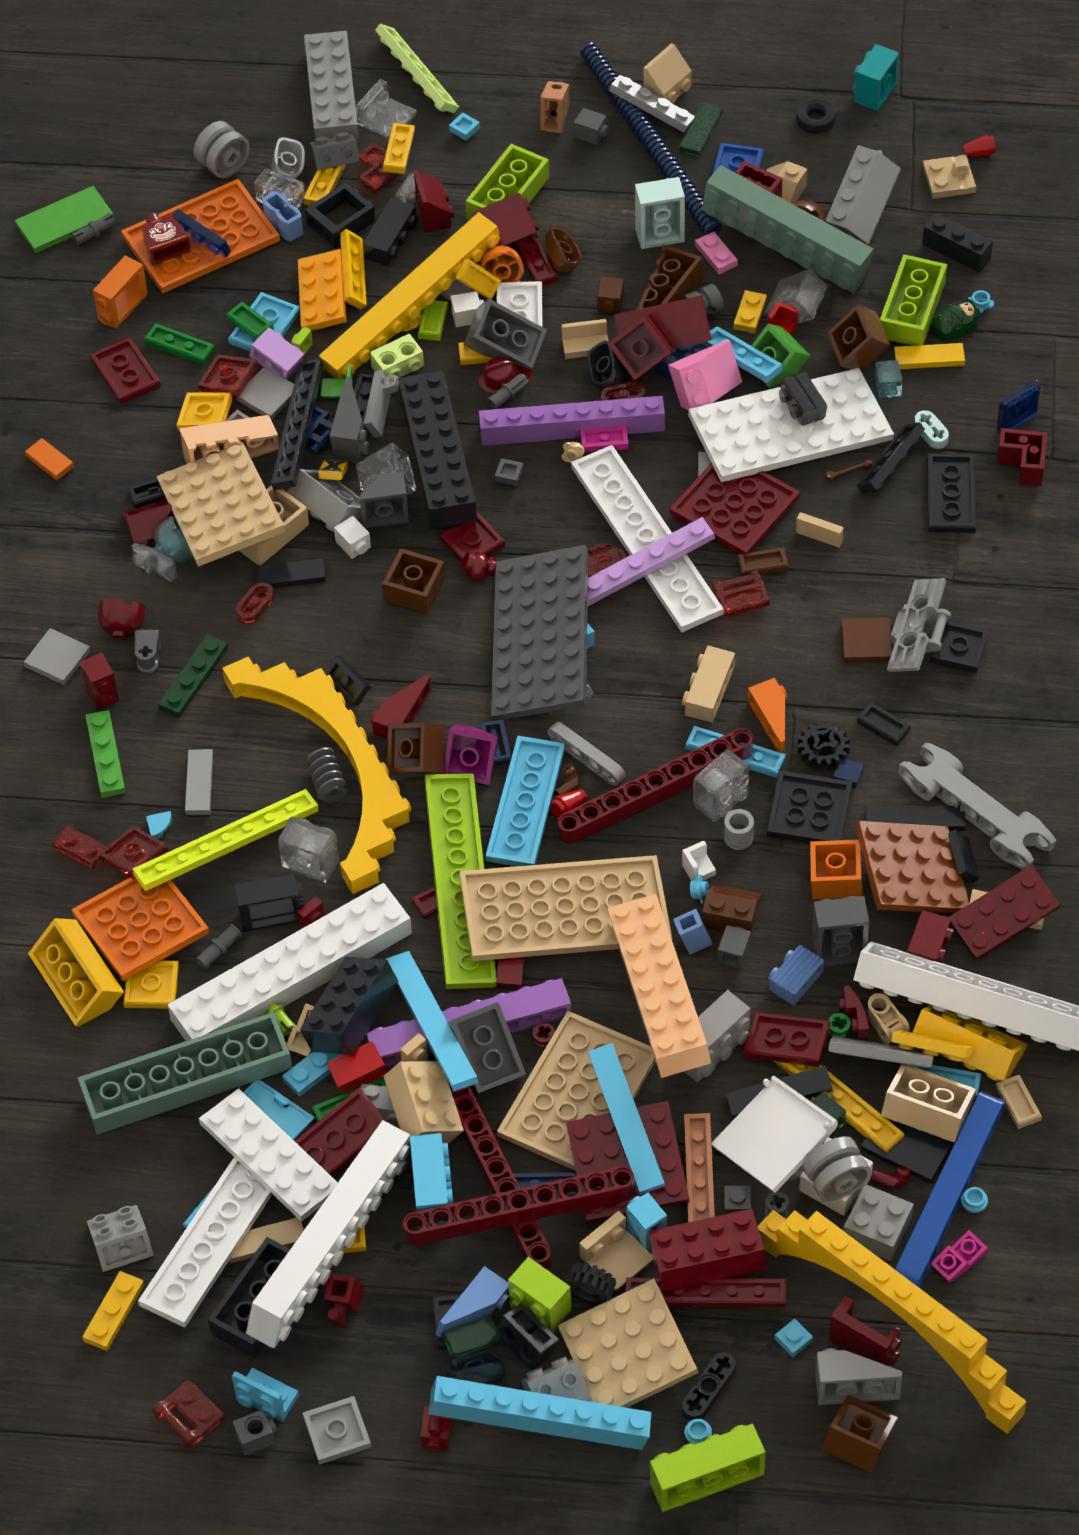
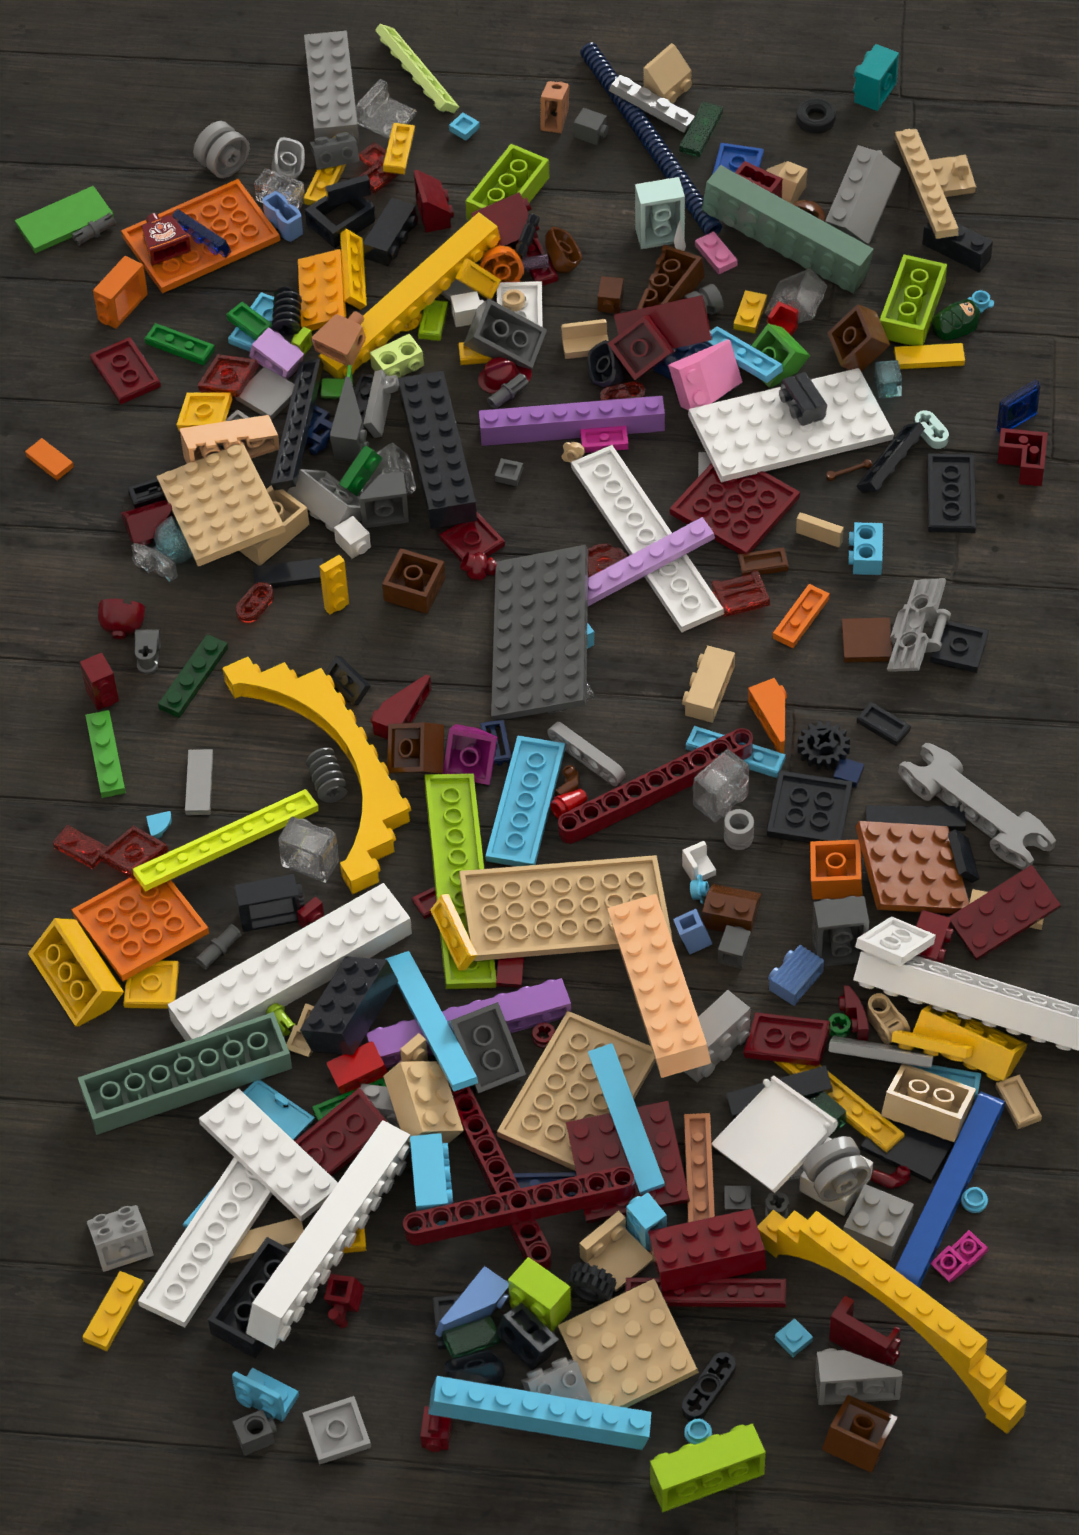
light grey tile [24,628,91,685] -> none
clear red plate [152,1379,225,1448] -> none
medium azure plate [282,1051,343,1097] -> none
yellow tile [319,459,348,480] -> none
clear cone [395,171,415,202] -> none
red cone [963,135,996,157] -> none
none -> black piece [271,286,302,336]
none -> nougat torso [312,311,366,367]
none -> yellow plate [319,555,349,615]
none -> black tile [325,174,371,207]
none -> green bracket [339,446,383,496]
none -> yellow tile [430,894,477,971]
none -> tan tile [502,289,525,312]
none -> black axle [515,213,540,257]
none -> pin [521,253,549,273]
none -> white sticker [674,220,686,251]
none -> orange plate [773,584,830,648]
none -> medium azure brick [848,522,883,575]
none -> white plate [855,916,936,966]
none -> tan plate [895,129,958,239]

